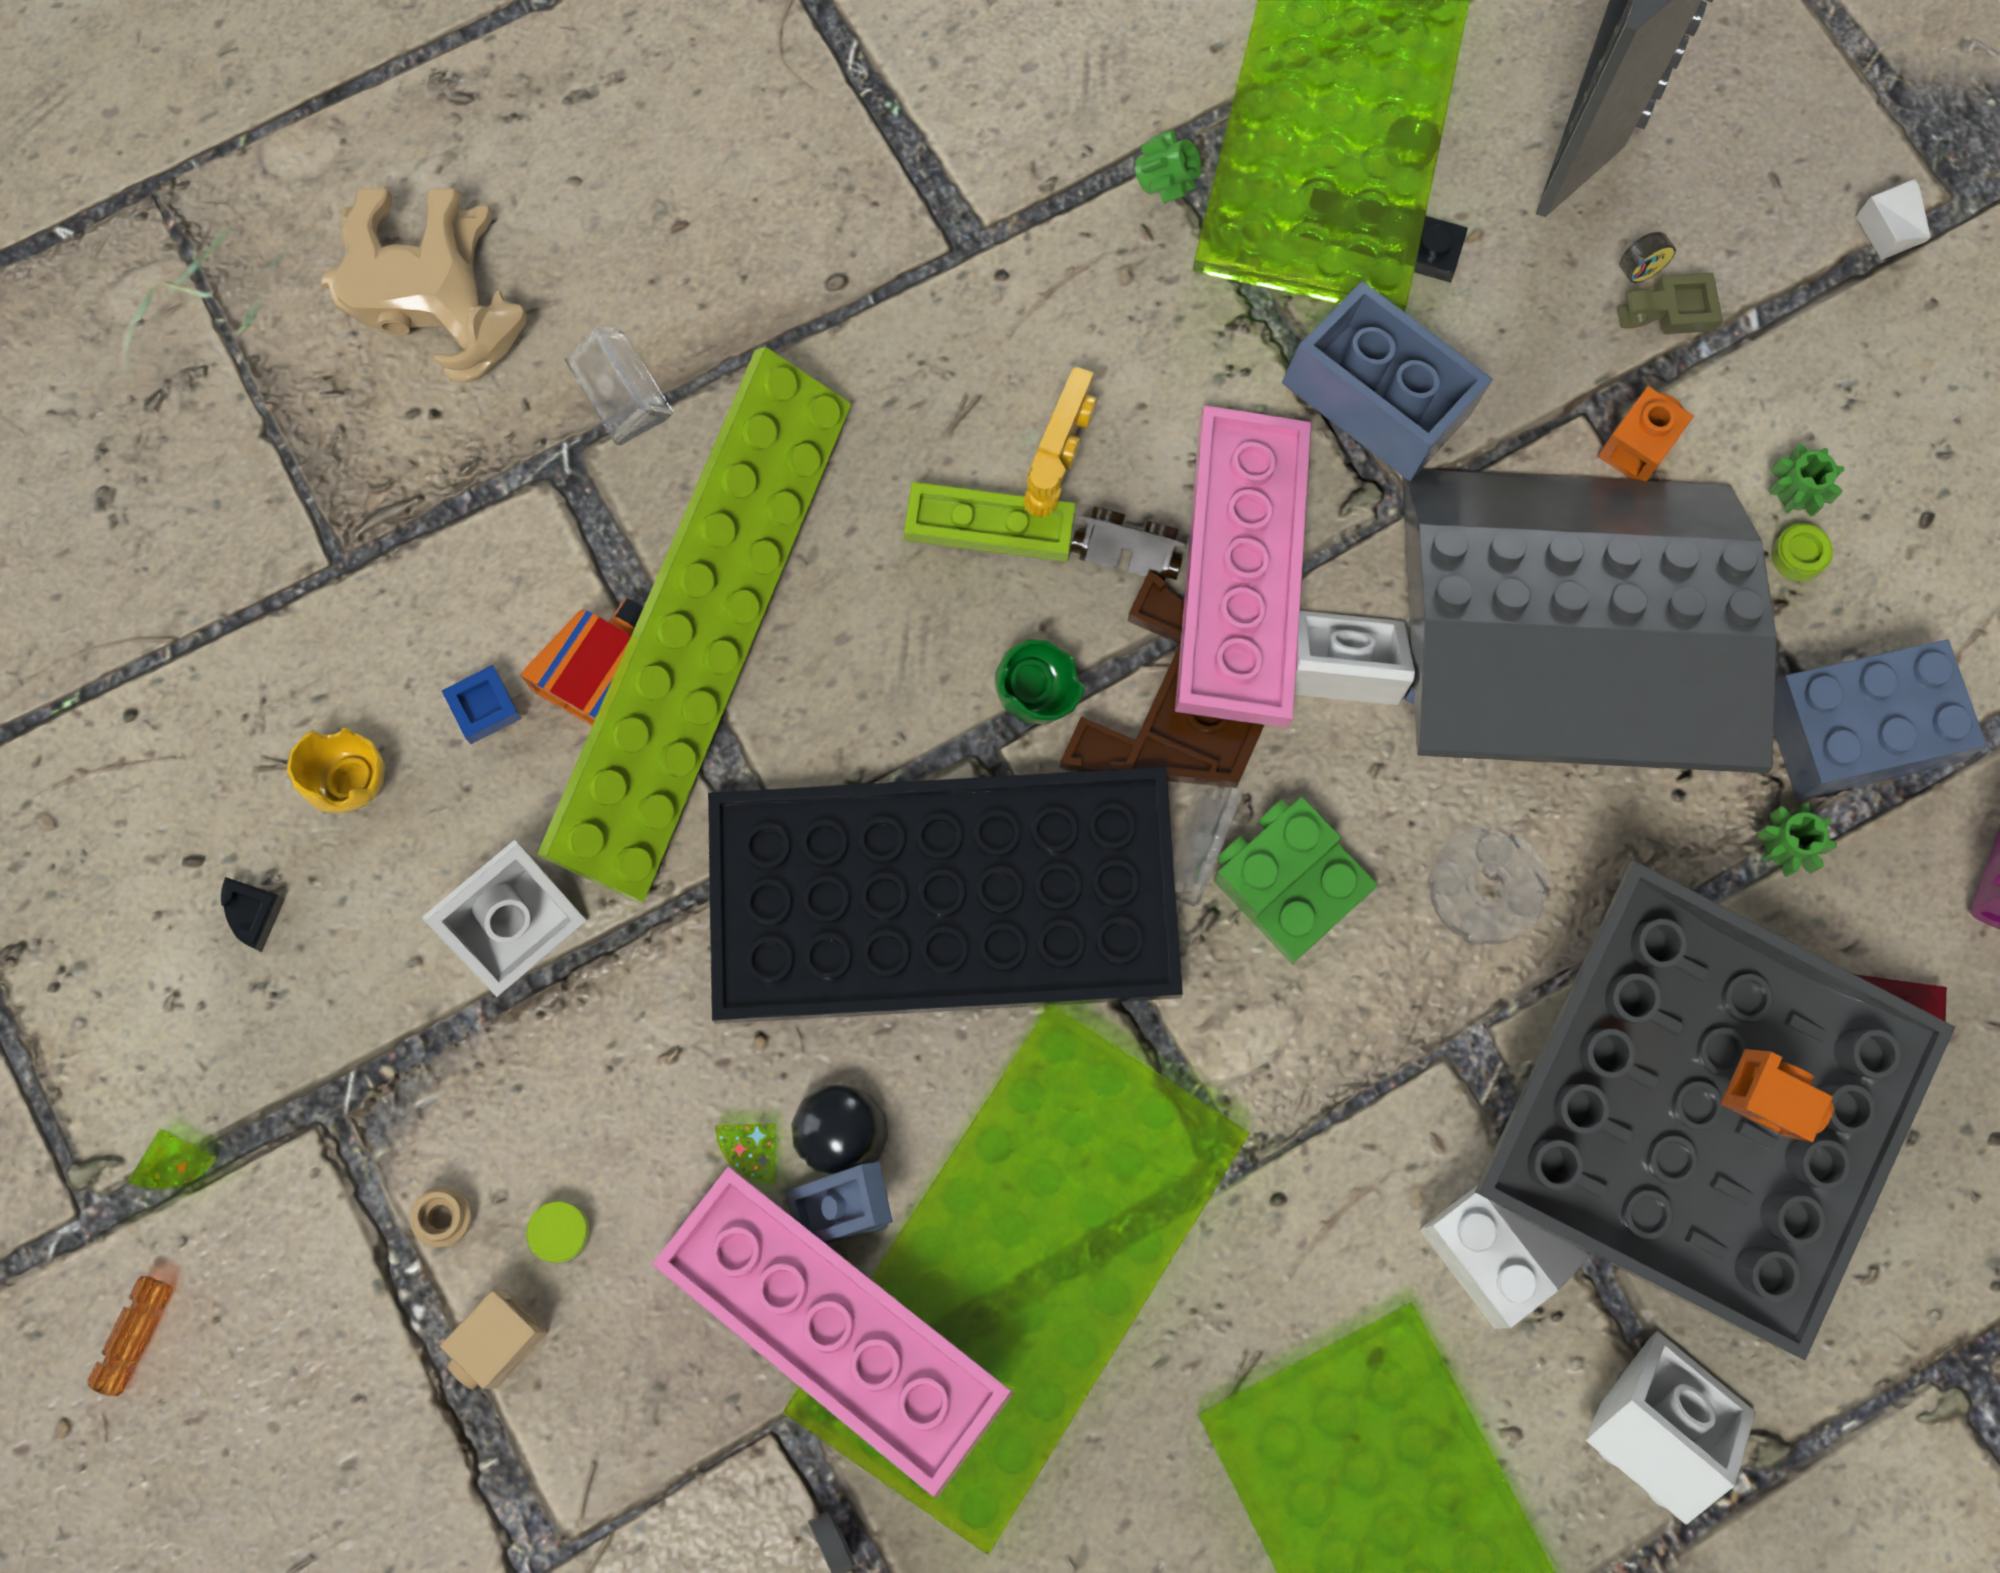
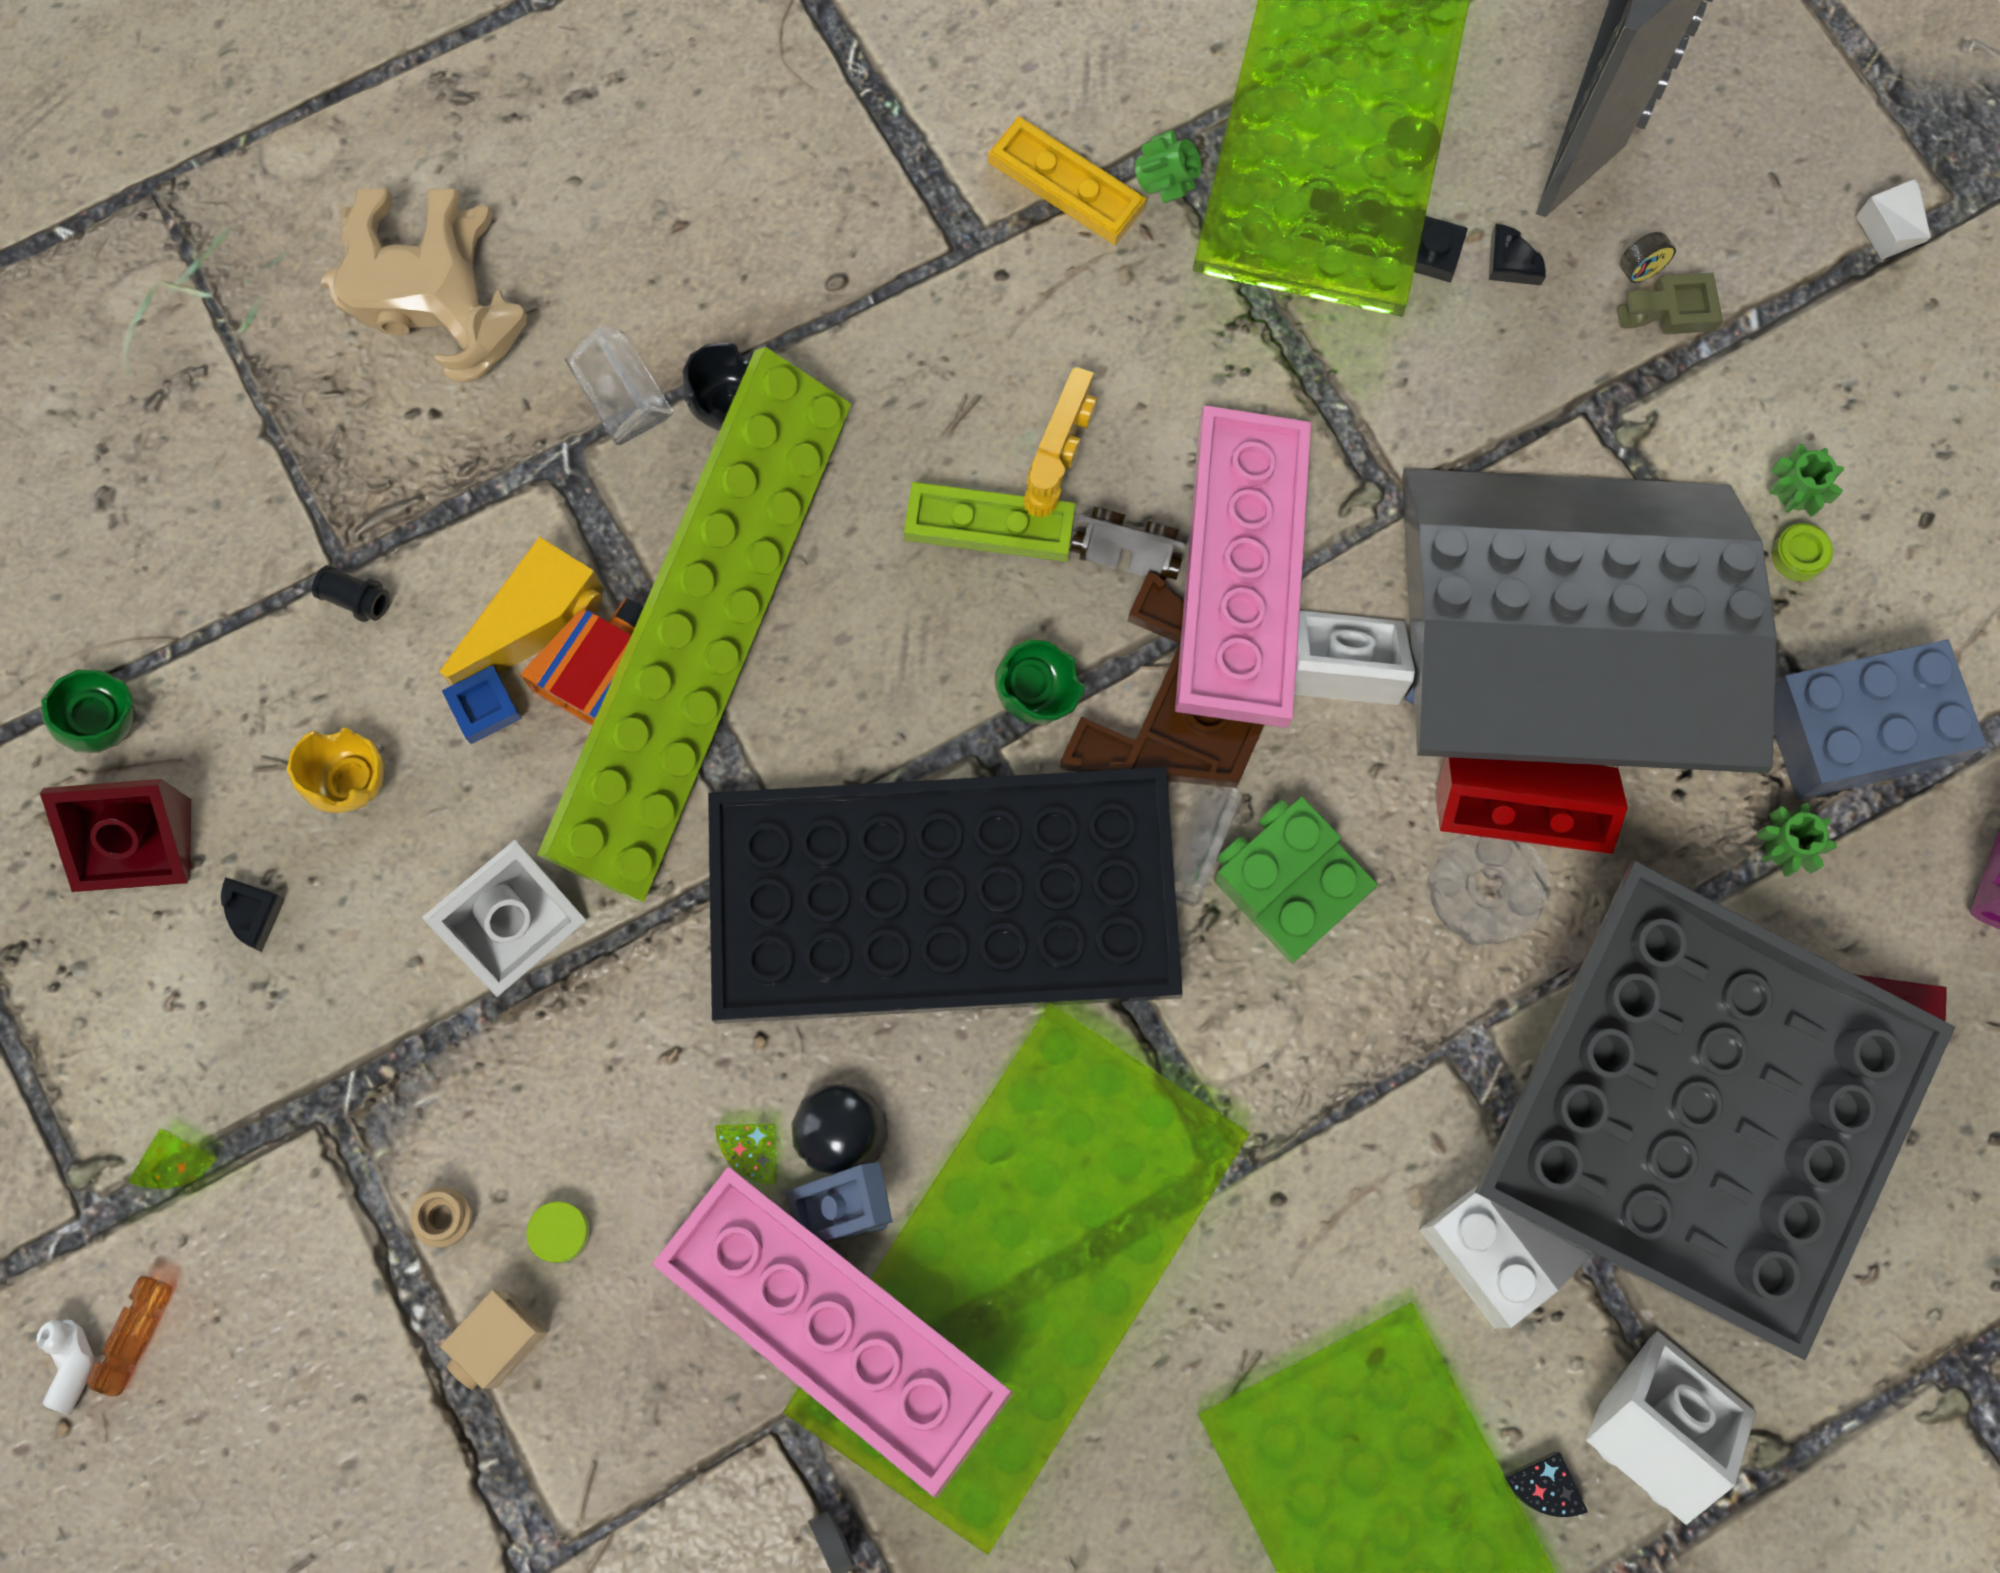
sand blue brick [1282,281,1493,482] -> none
orange brick [1597,386,1694,482] -> none
orange brick [1720,1049,1834,1142] -> none
none -> white arm [36,1319,95,1414]
none -> dark red slope [40,779,191,892]
none -> green hair [41,669,135,753]
none -> black pin [312,565,390,622]
none -> yellow slope [439,536,604,686]
none -> black hair [682,343,749,431]
none -> yellow tile [988,116,1147,246]
none -> red brick [1435,757,1628,854]
none -> black tile [1489,224,1546,286]
none -> black tile [1501,1451,1588,1517]

